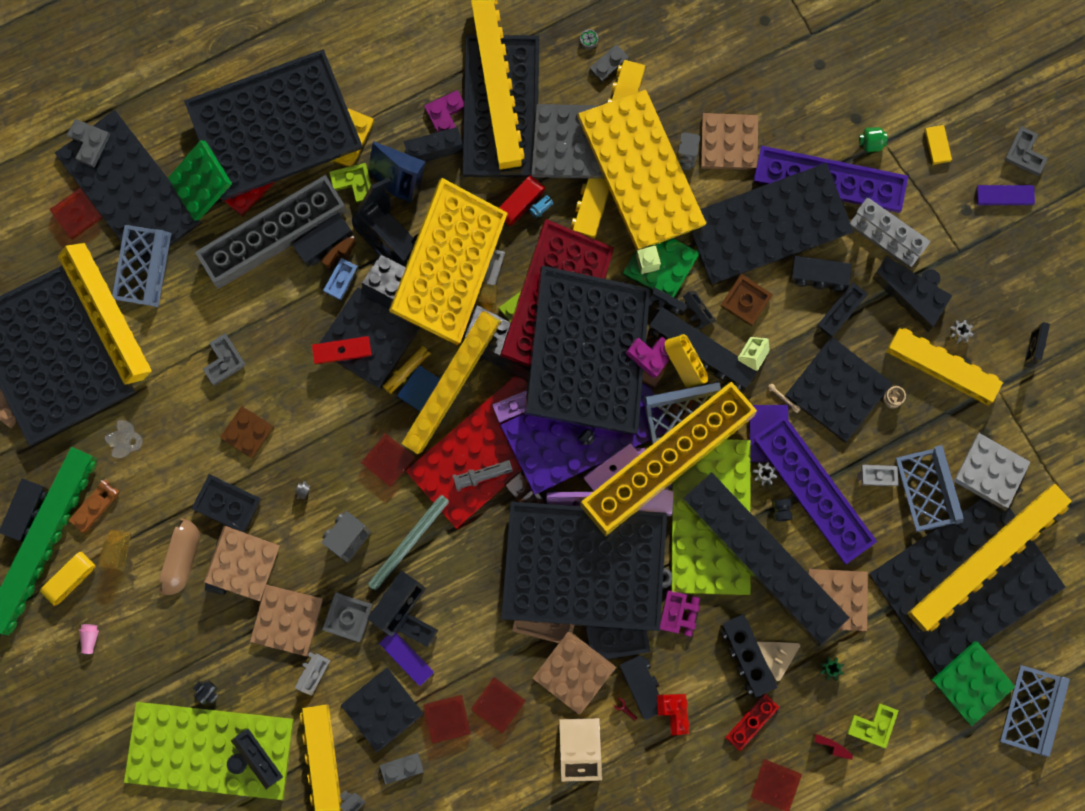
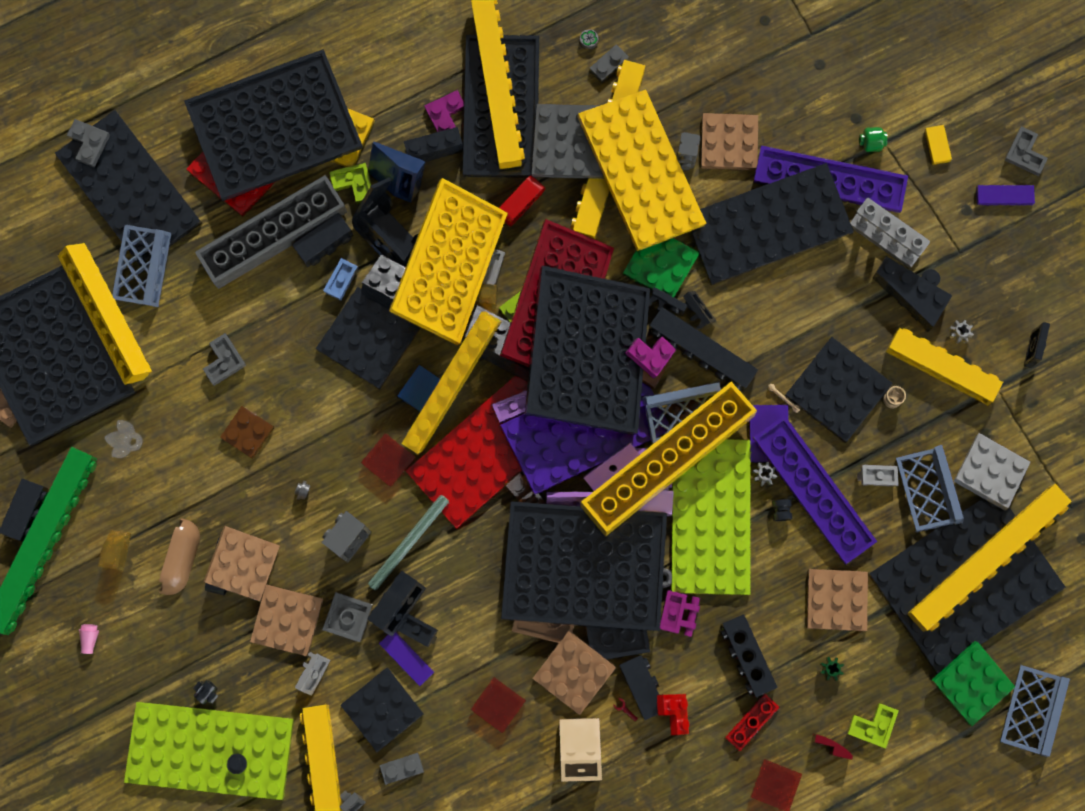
yellow beam [40,552,96,606] -> none
clear red plate [49,188,103,240] -> none
dark orange plate [69,479,120,533] -> none
green plate [168,140,232,221] -> none
black plate [191,474,262,533] -> none
black plate [231,729,283,790] -> none
red tile [312,336,372,365] -> none
reddish brown slope [322,236,357,271] -> none
yellow pin [382,346,431,394] -> none
clear red plate [423,695,471,744] -> none
dark grey pin [452,460,513,492] -> none
dark azure pin [529,195,554,218] -> none
black plate [578,428,595,446] -> none
yellowish green brick [636,246,661,274] -> none
yellow beam [665,334,708,388] -> none
black brick [681,472,850,646] -> none
reddish brown plate [720,274,773,327] -> none
yellowish green slope [738,337,770,371] -> none
tan piece [757,642,800,681] -> none
black brick [790,256,852,292] -> none
black plate [817,282,868,337] -> none

